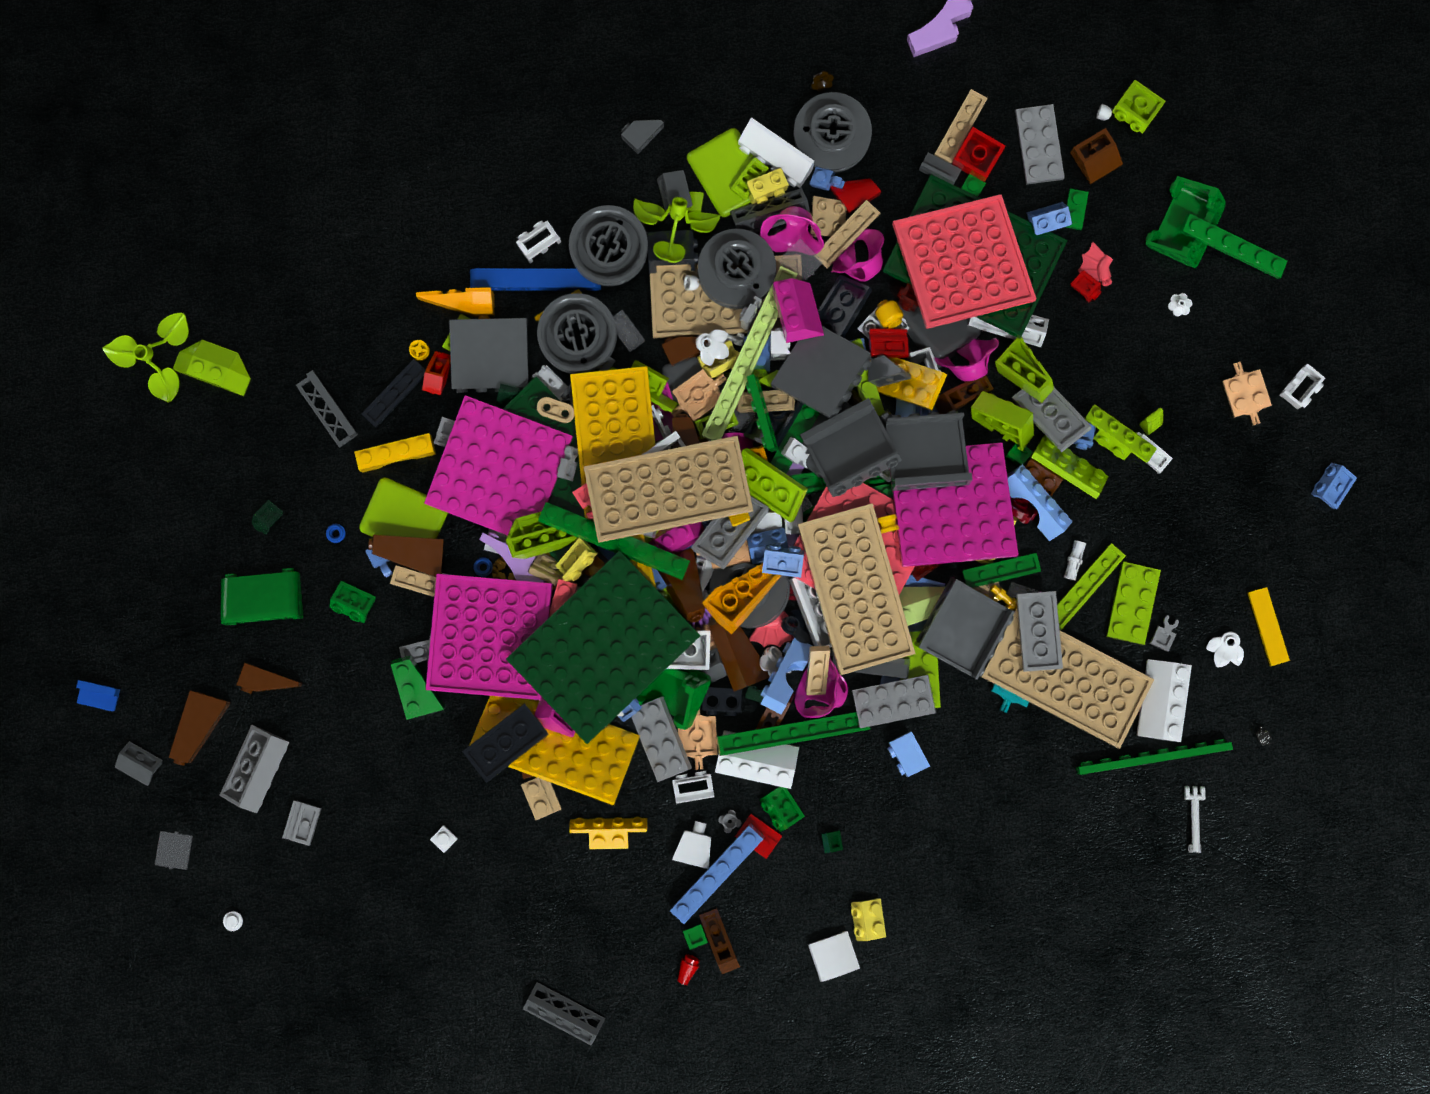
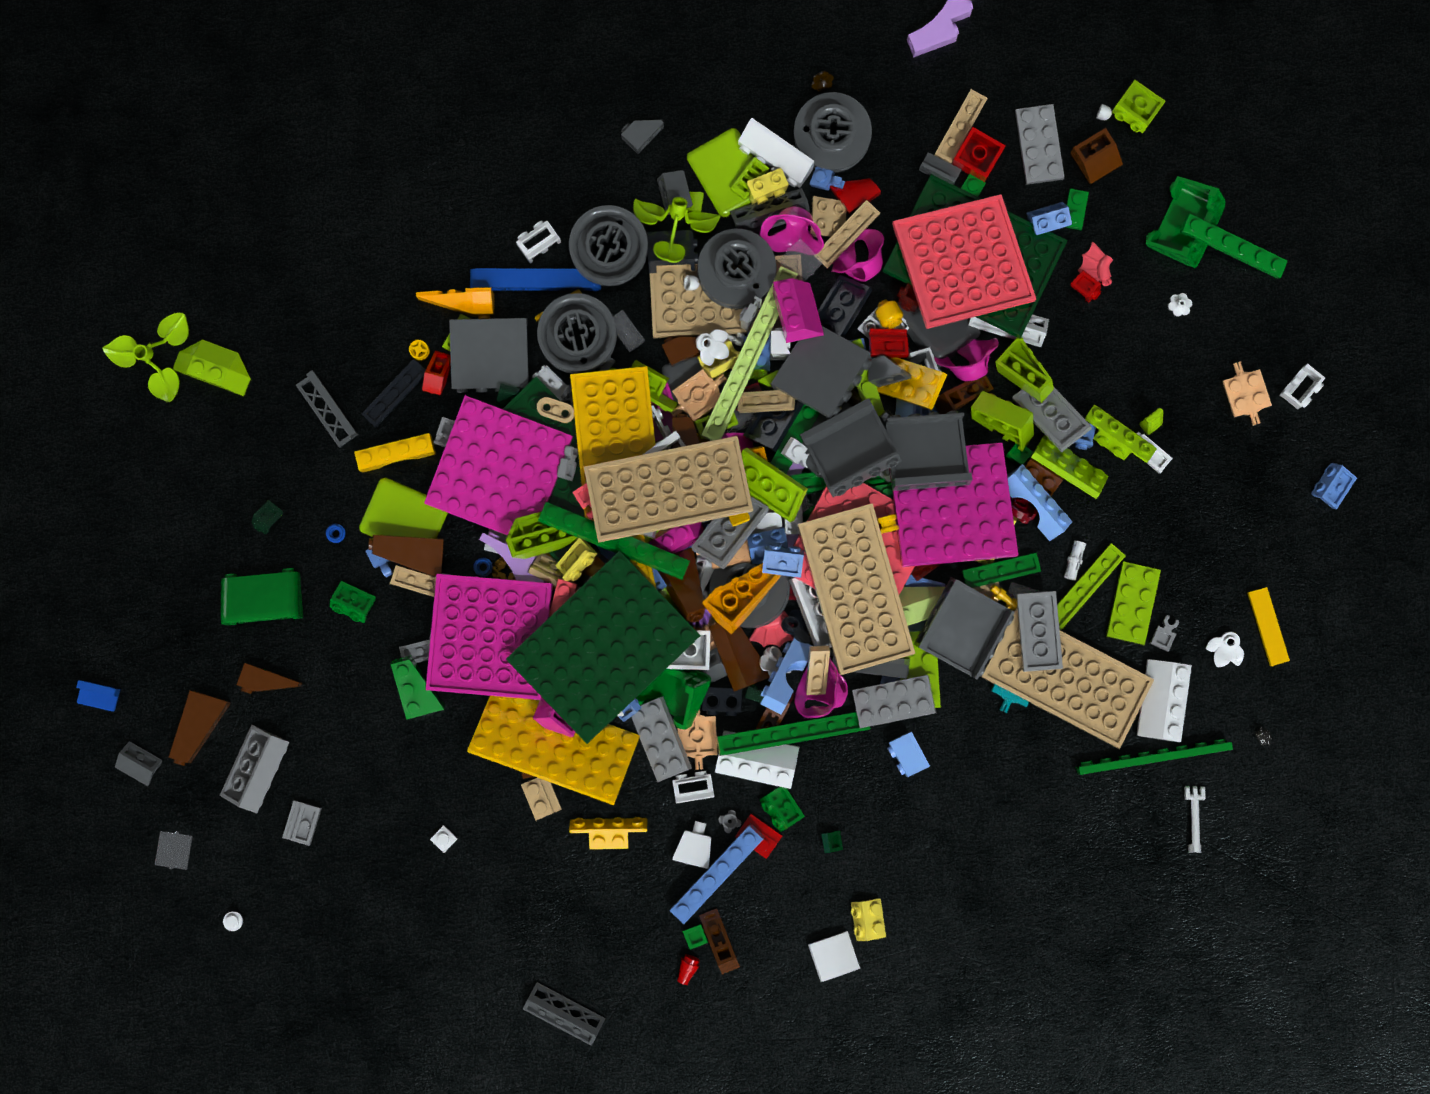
black plate [462,703,549,783] -> none
green plate [746,374,779,452] -> none

